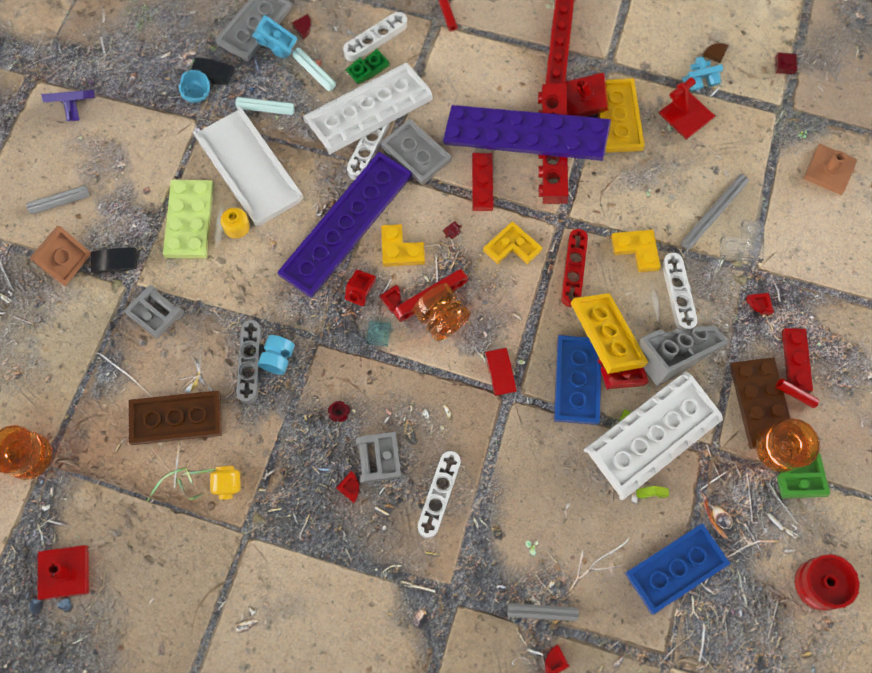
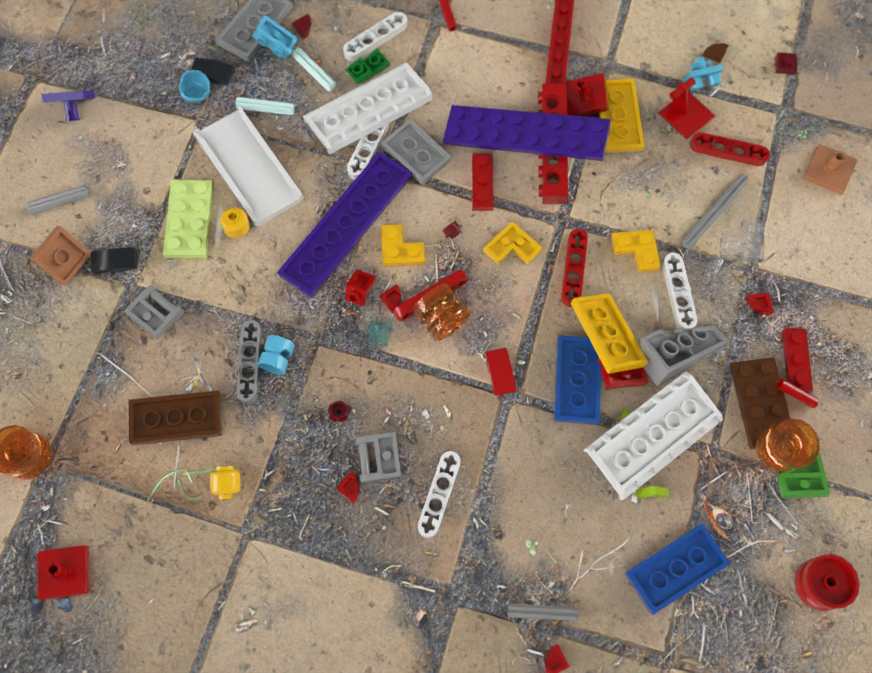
none -> red beam [690,132,770,166]

